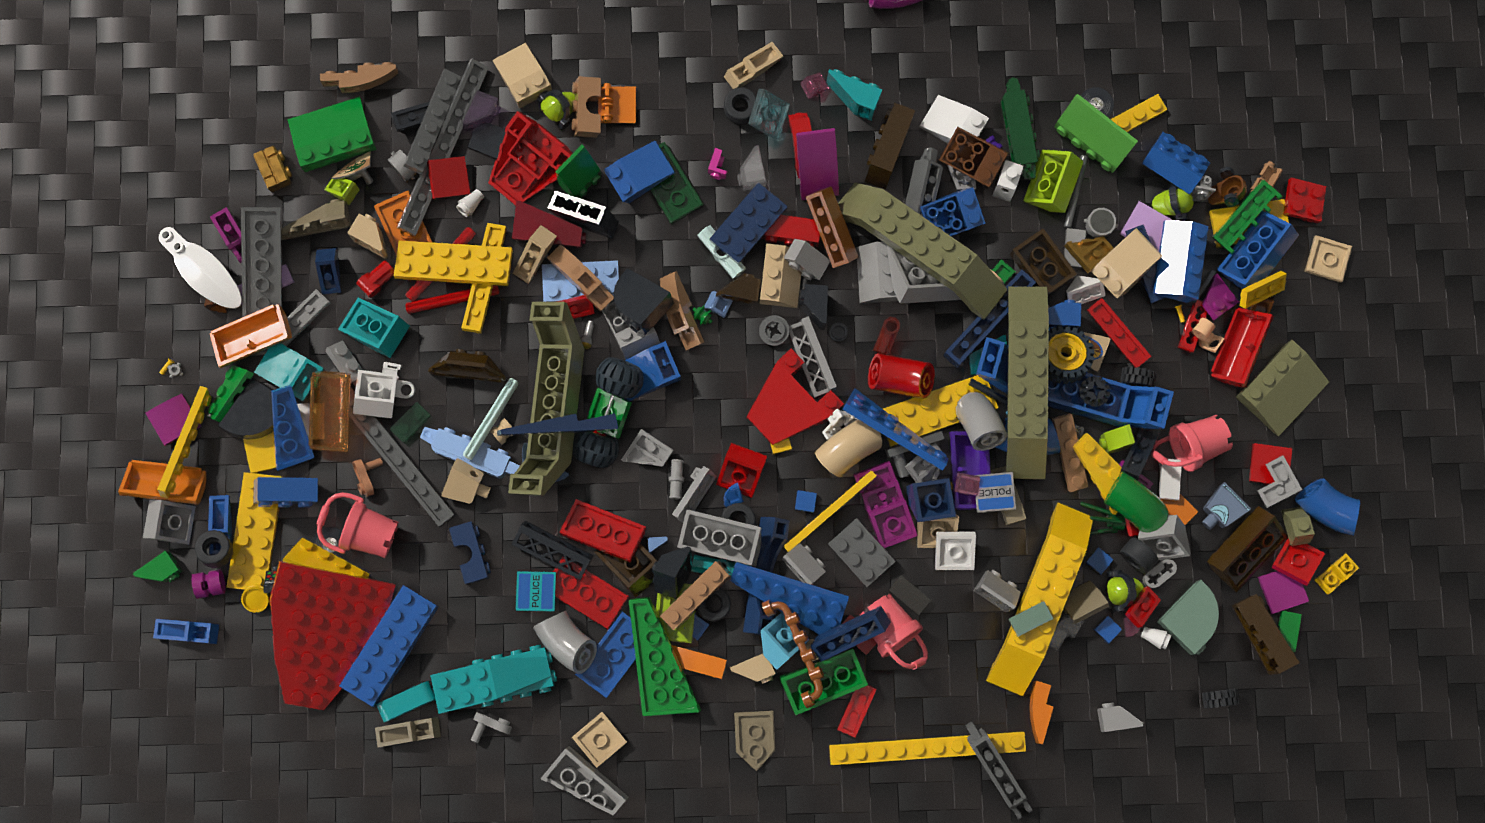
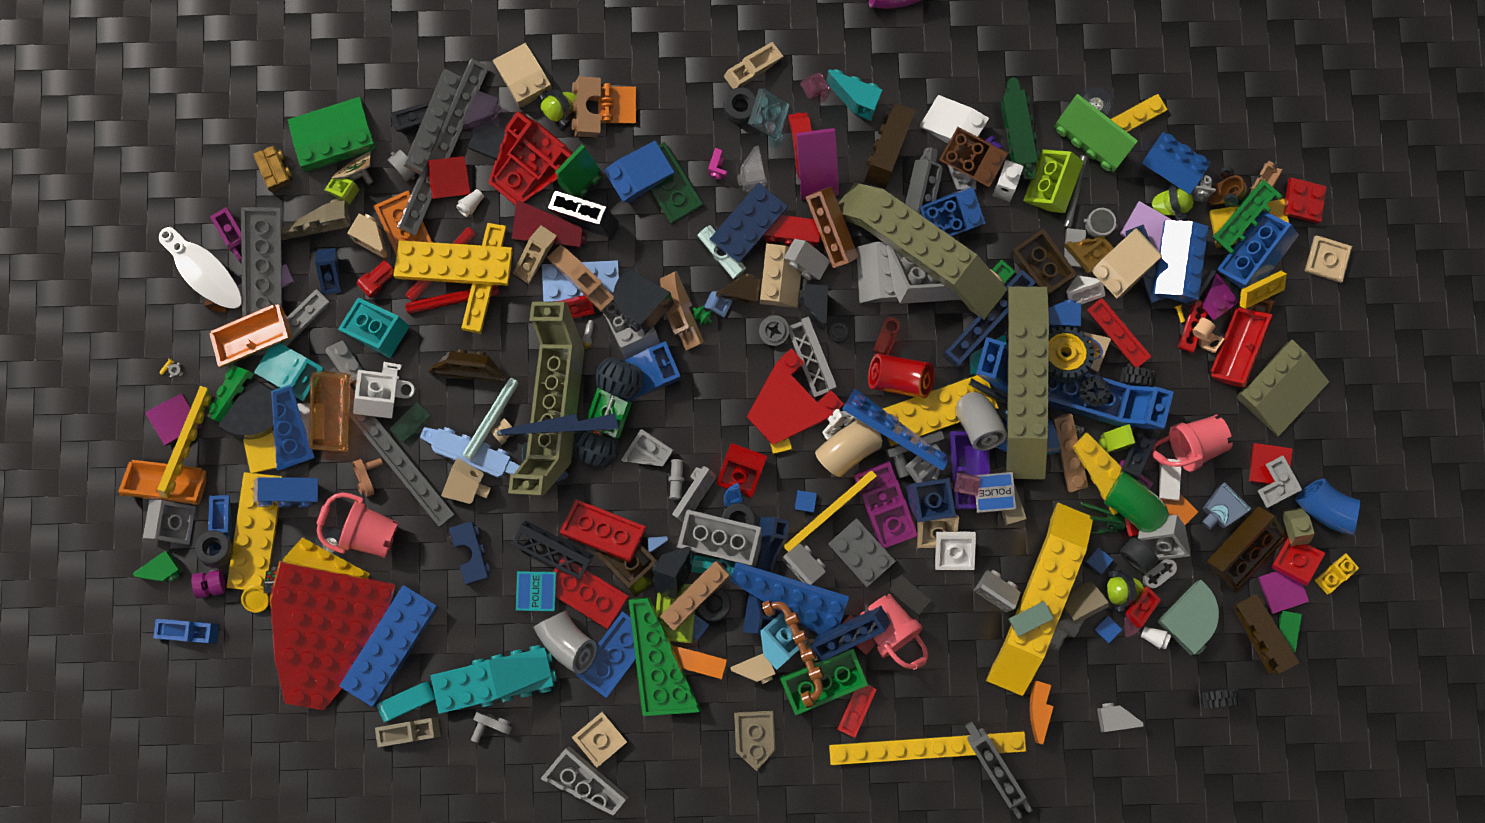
medium nougat slope [320,62,398,93] -> none

